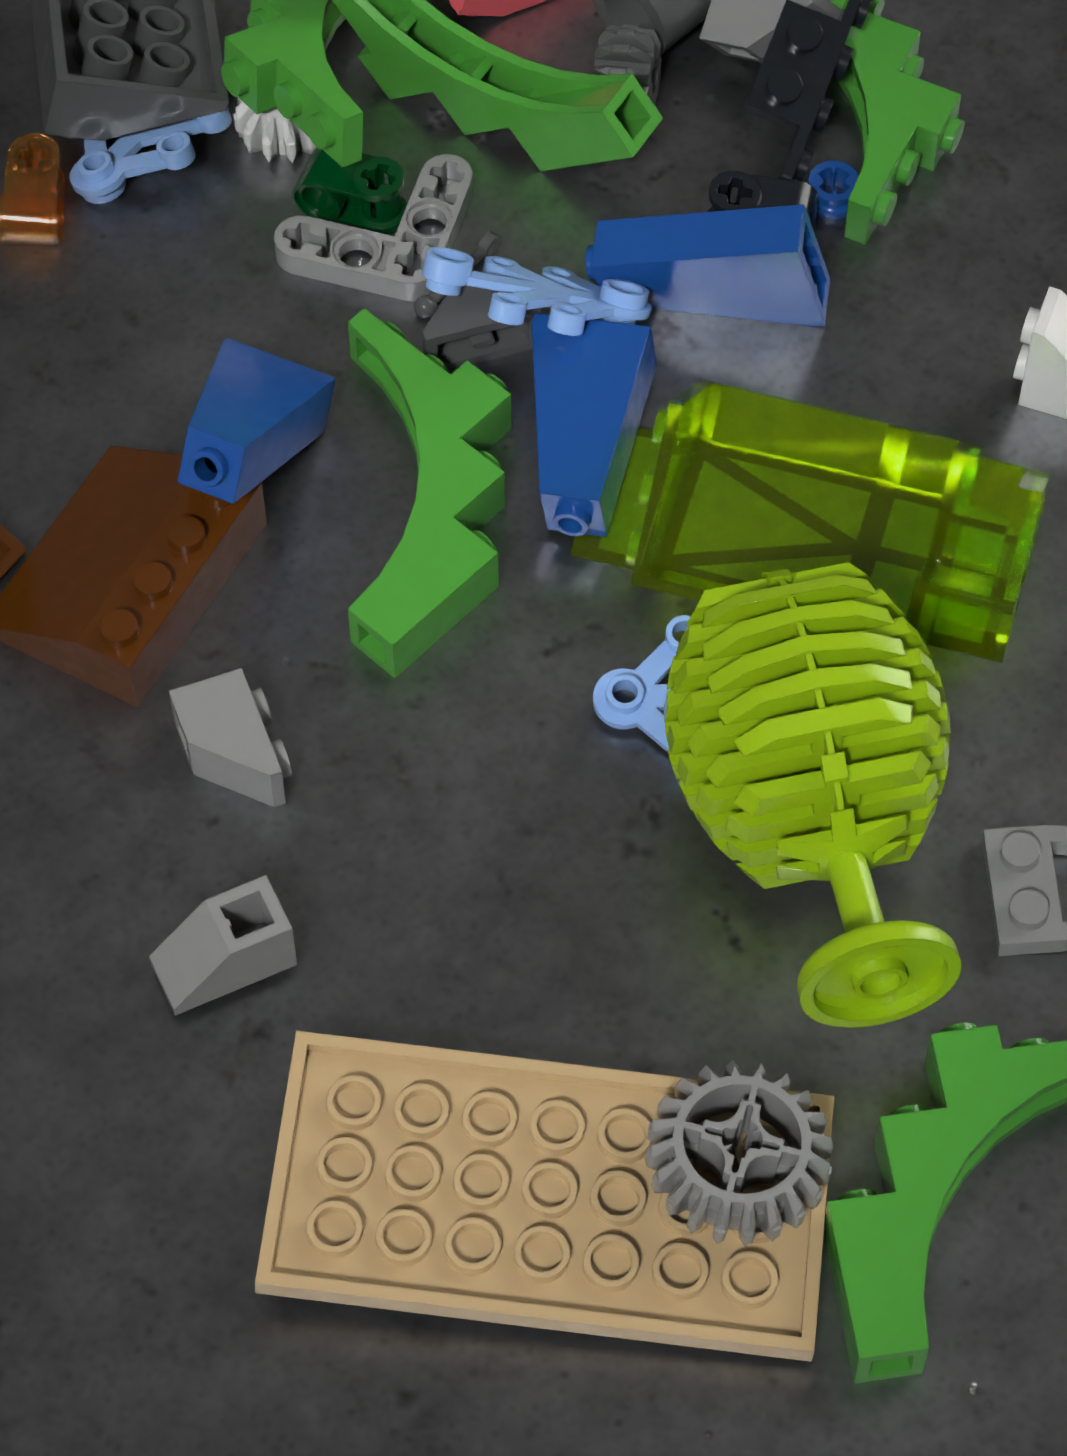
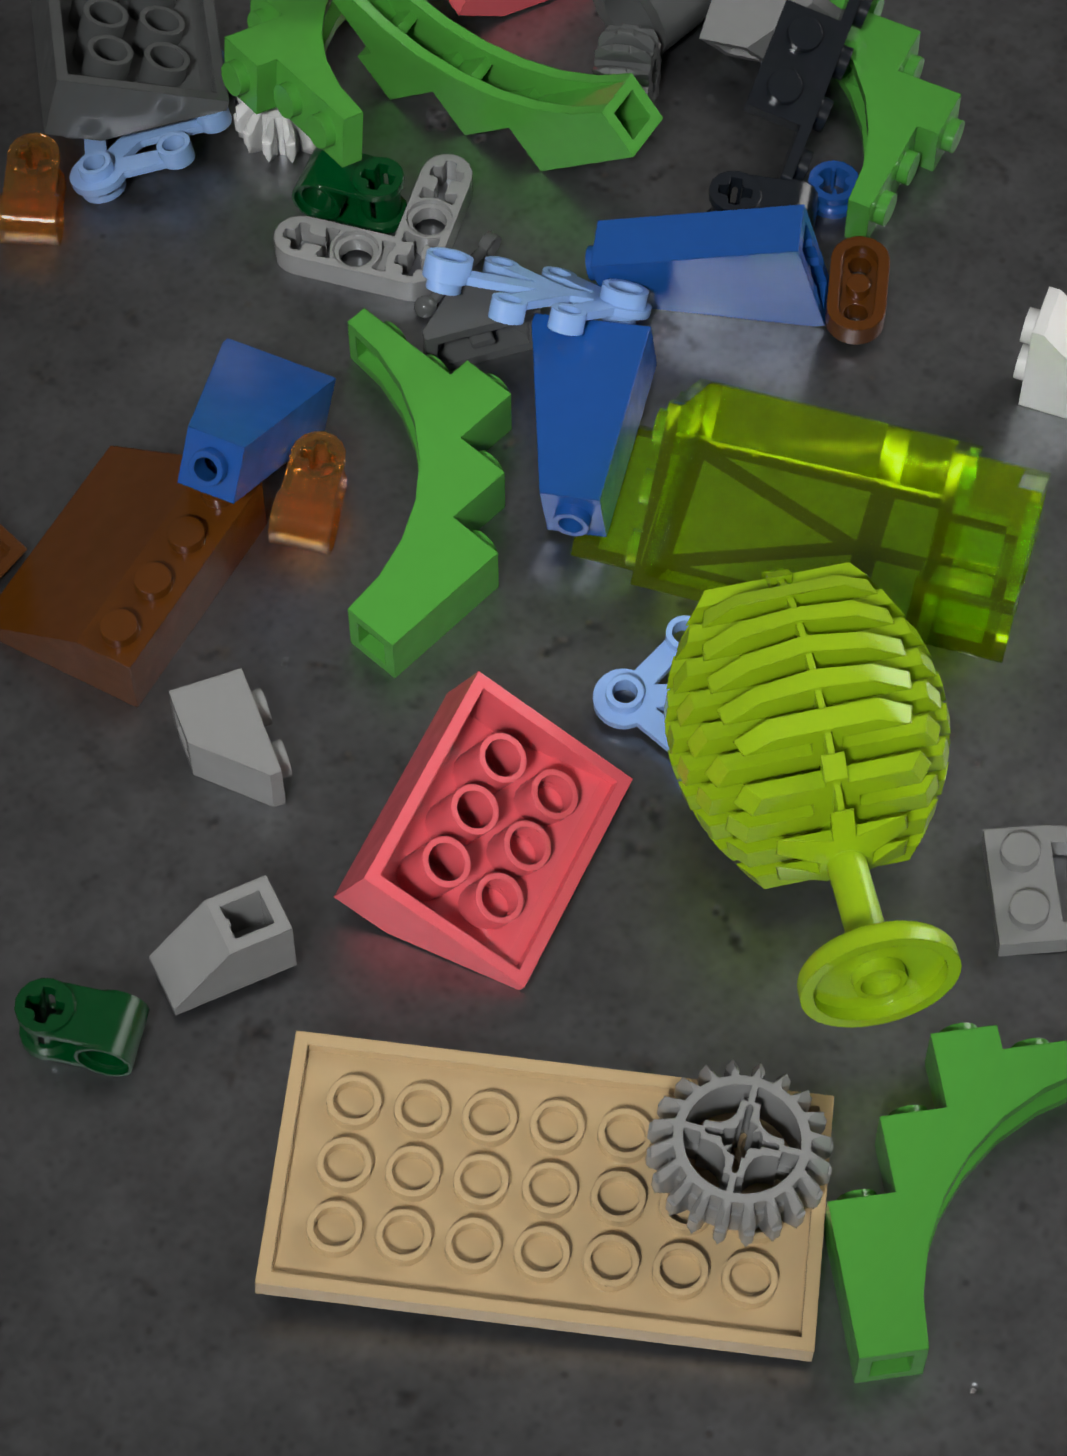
none -> dark green piece [14,978,150,1077]
none -> clear orange piece [268,431,348,555]
none -> coral slope [334,671,633,990]
none -> reddish brown plate [825,236,890,345]

